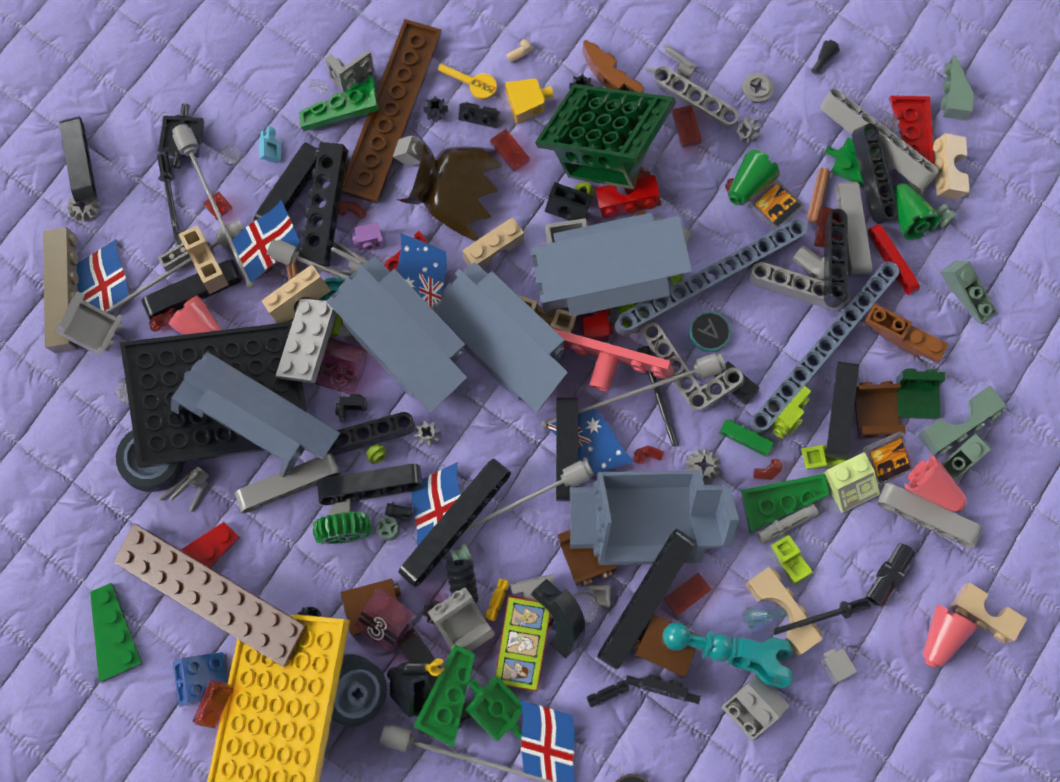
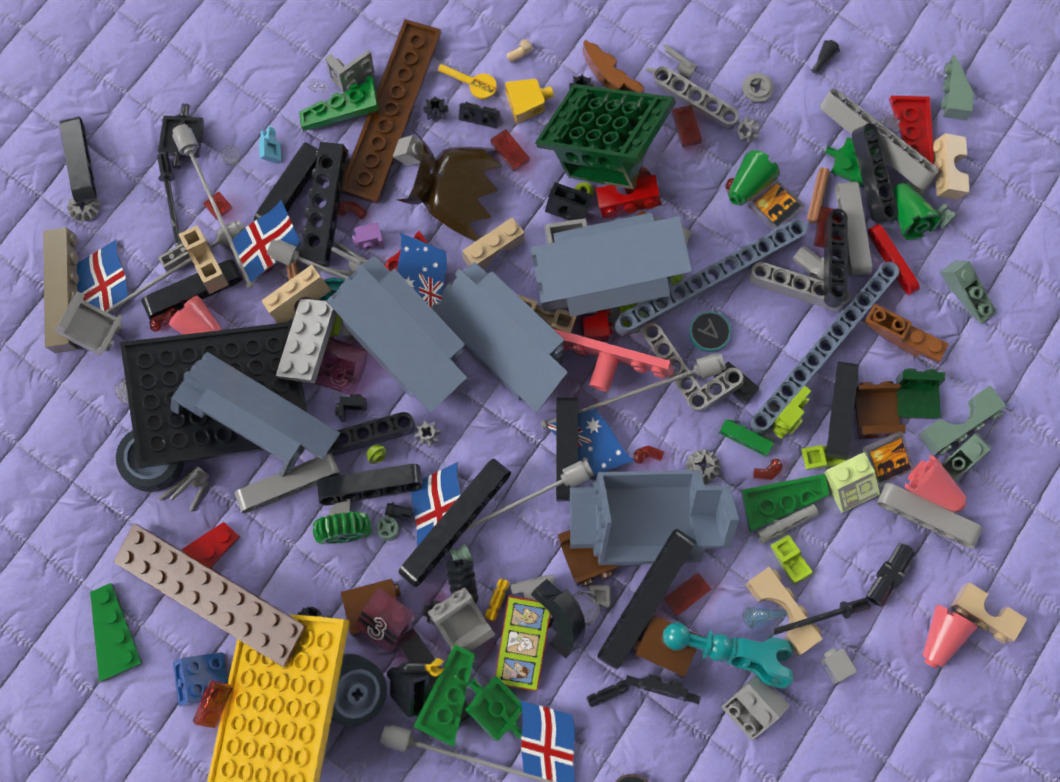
black piece [637,345,677,447] -> none

